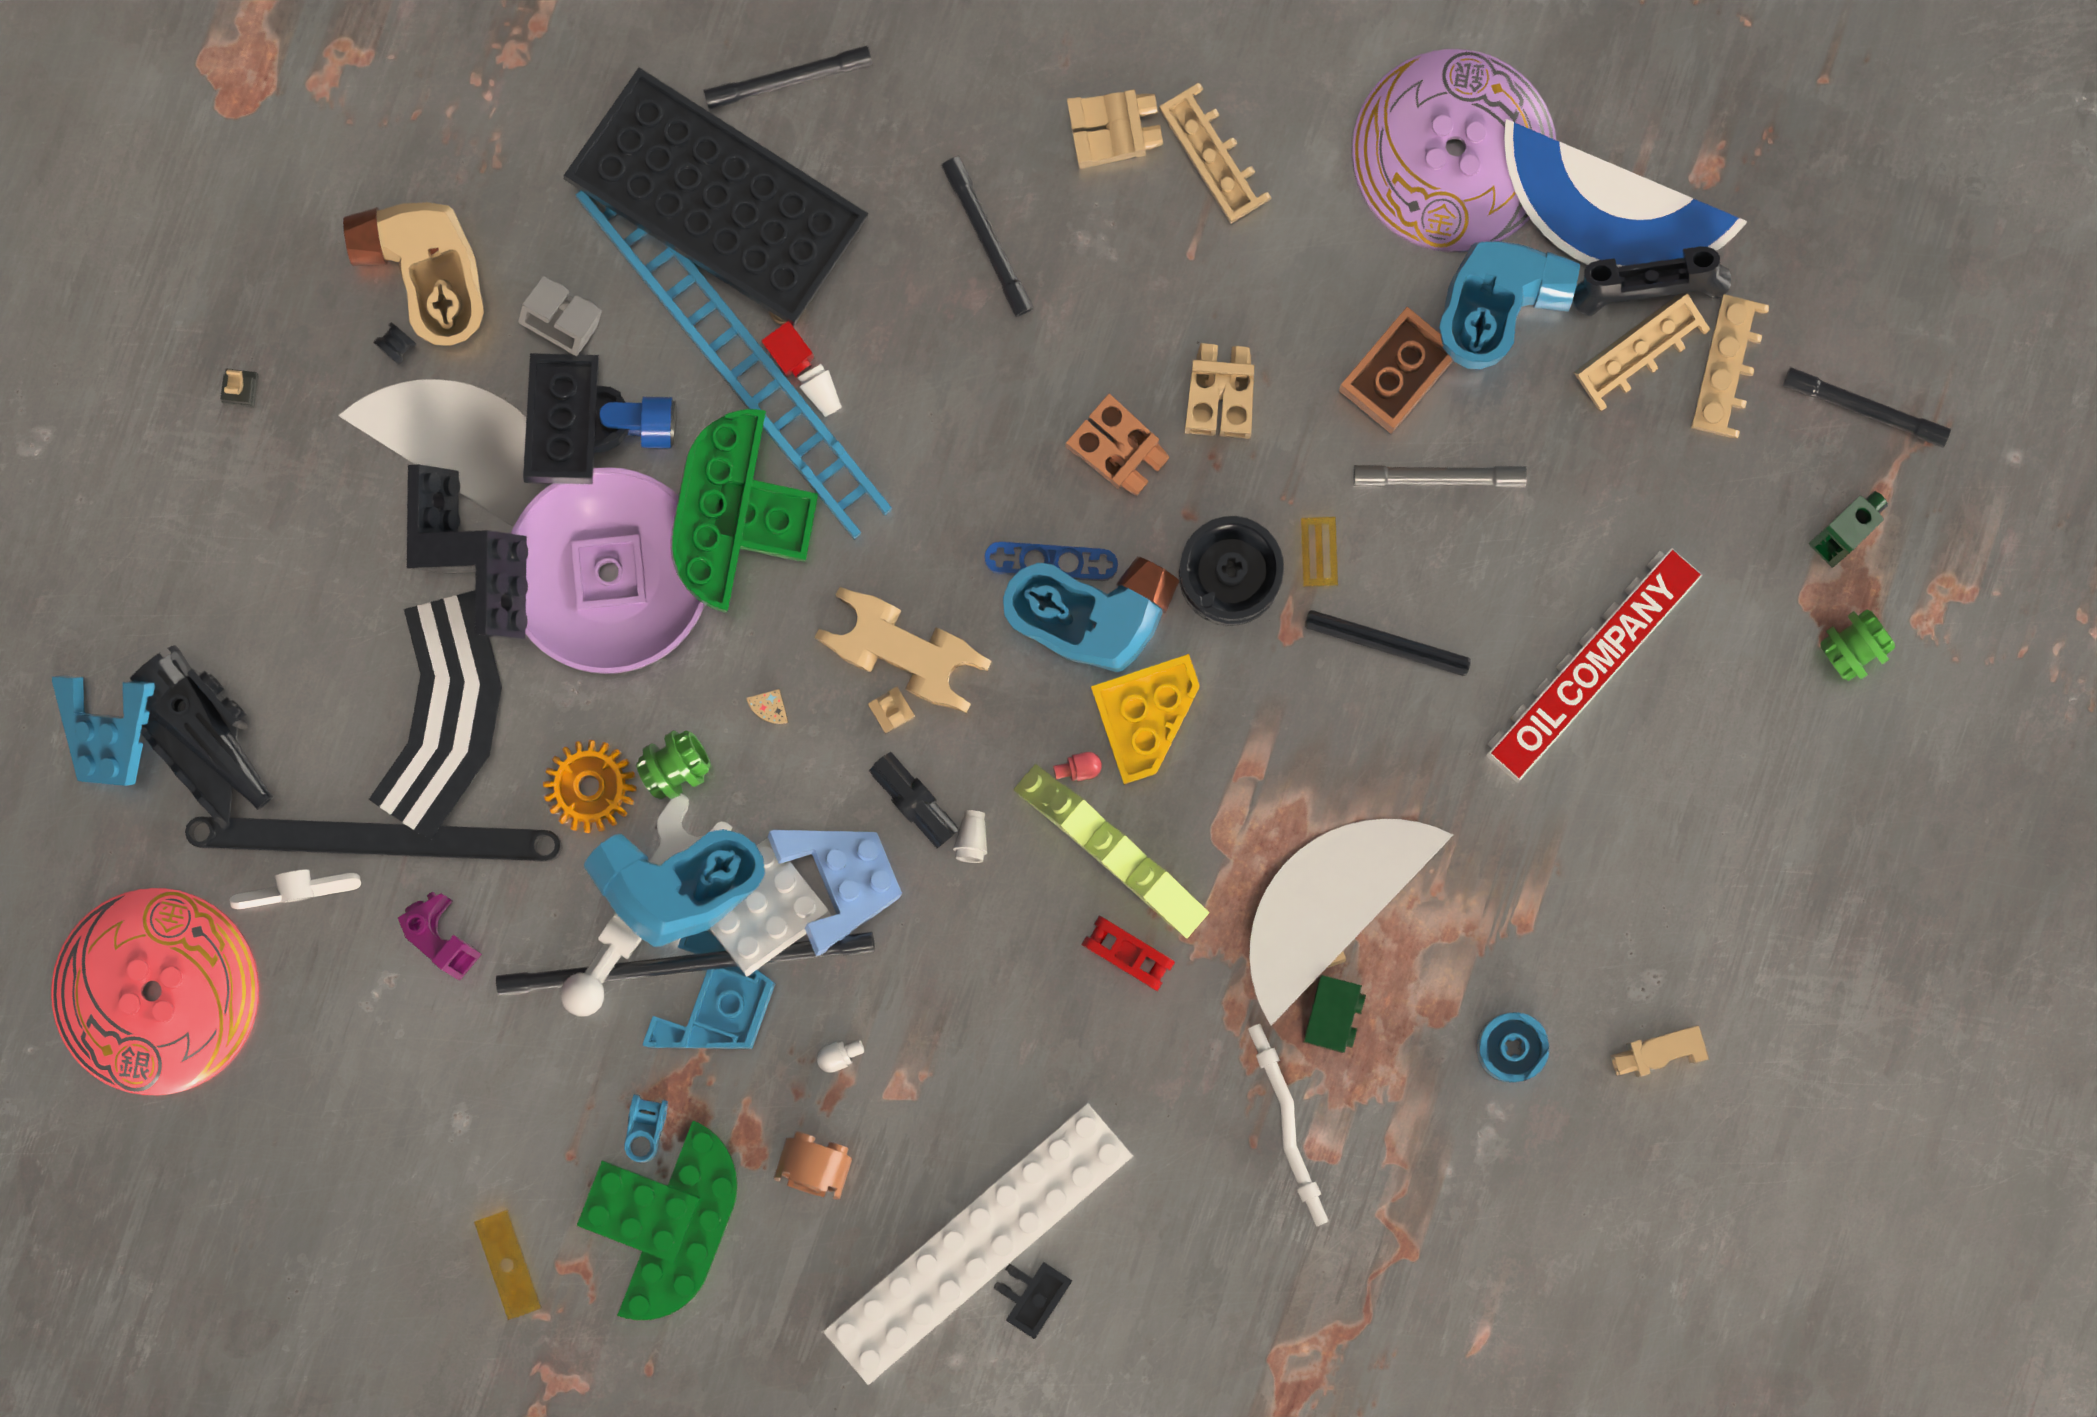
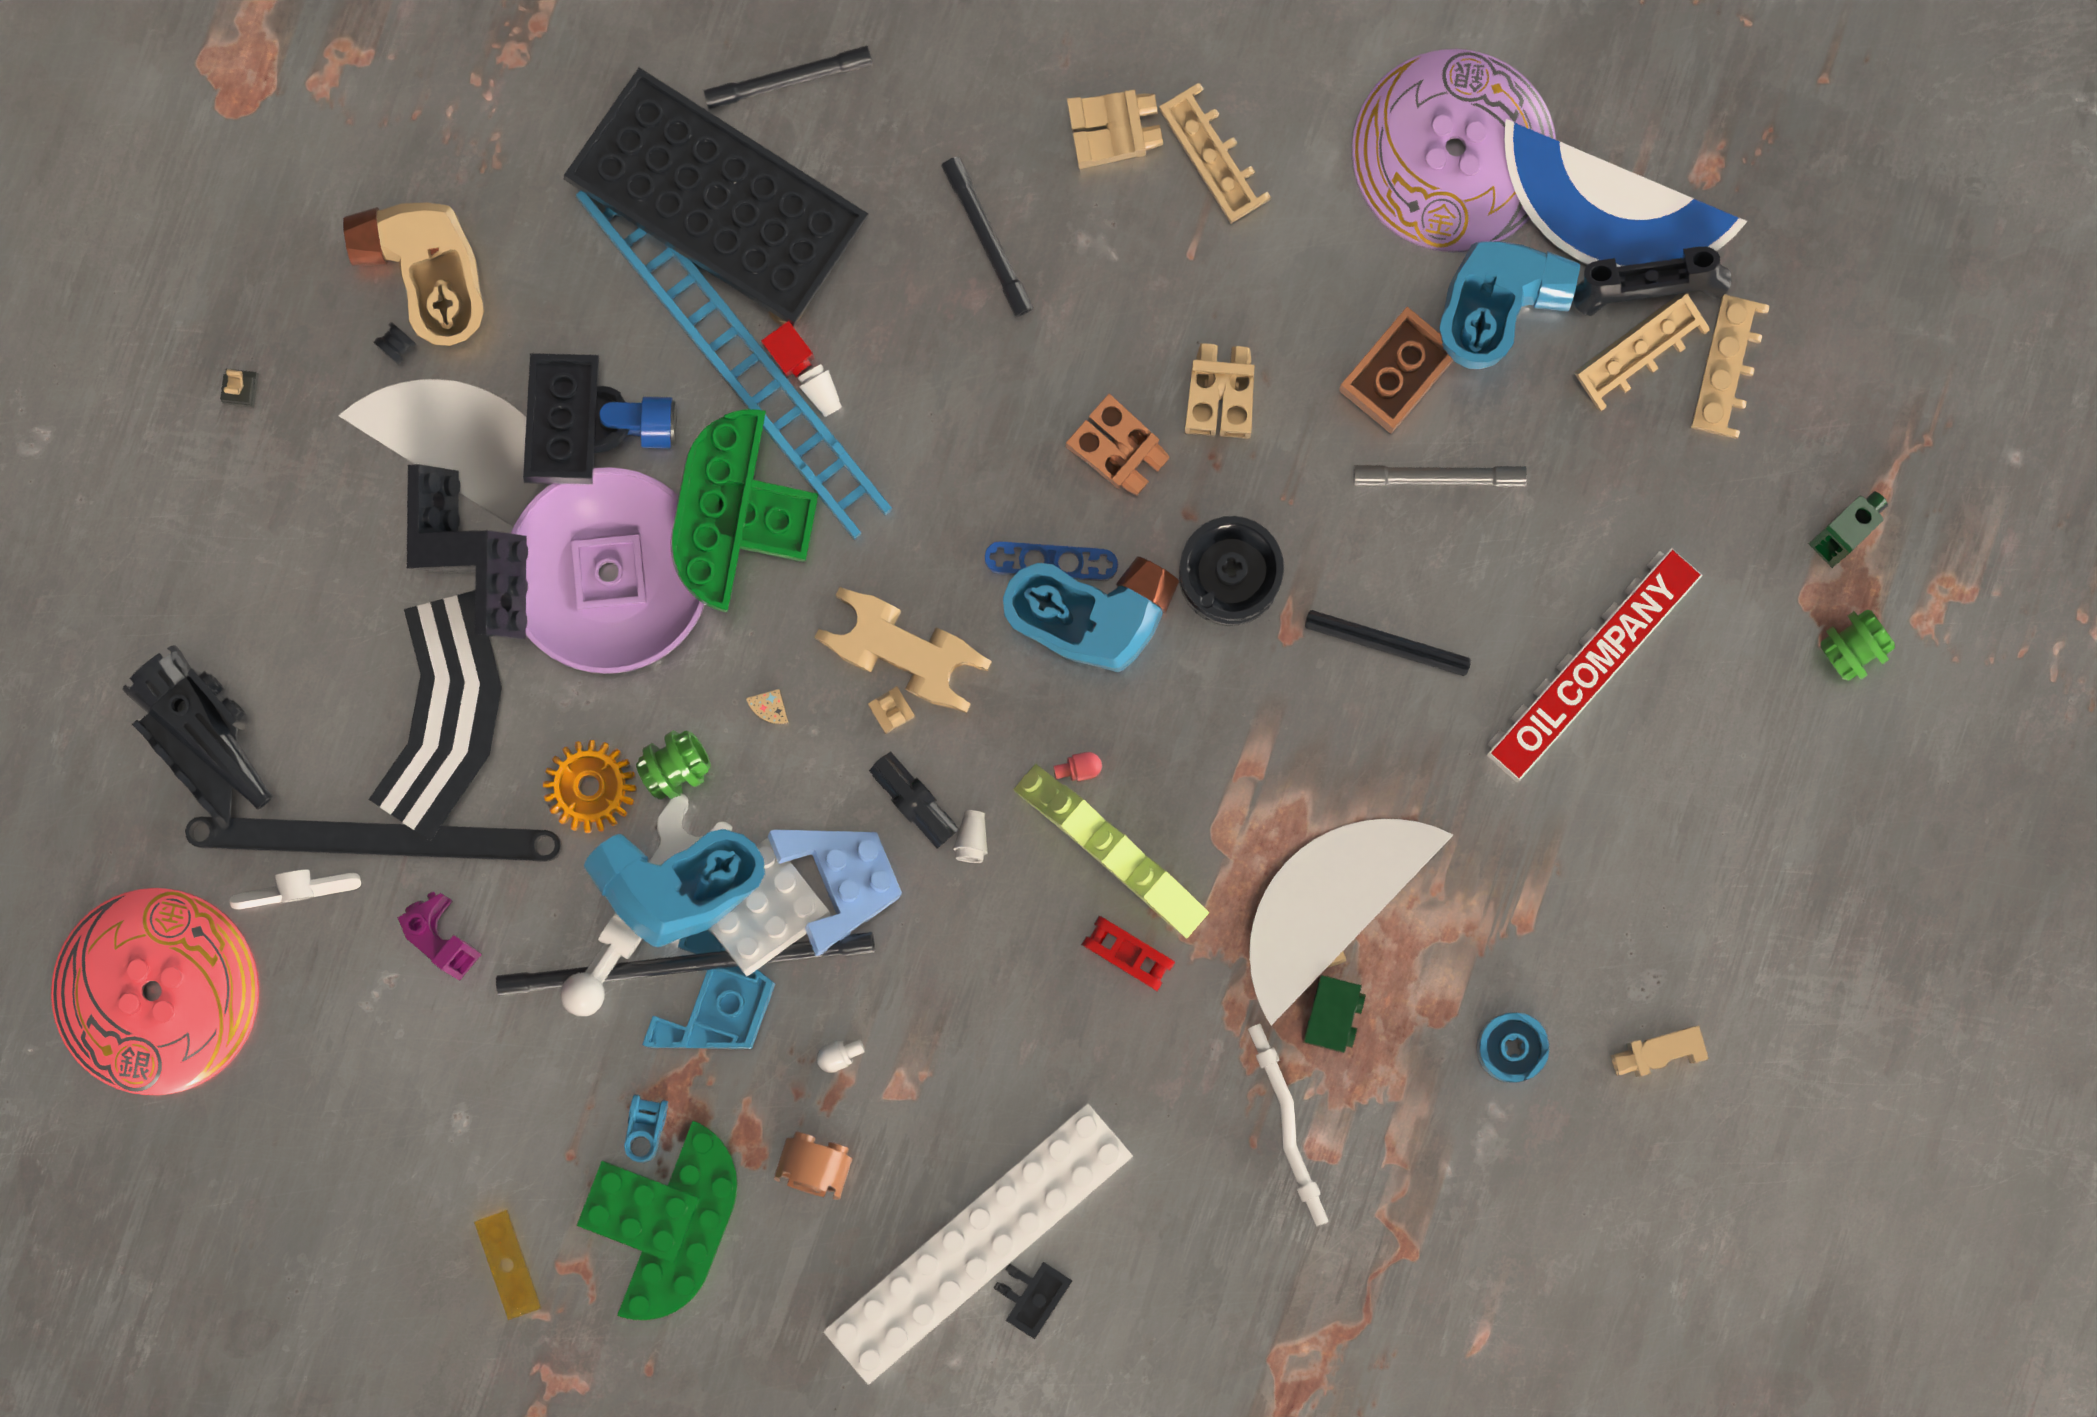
dark azure wing [52,675,154,786] -> none
light grey piece [518,276,602,356] -> none
yellow plate [1091,654,1200,785] -> none
clear yellow tile [1301,517,1338,587] -> none
black piece [1783,367,1951,448] -> none

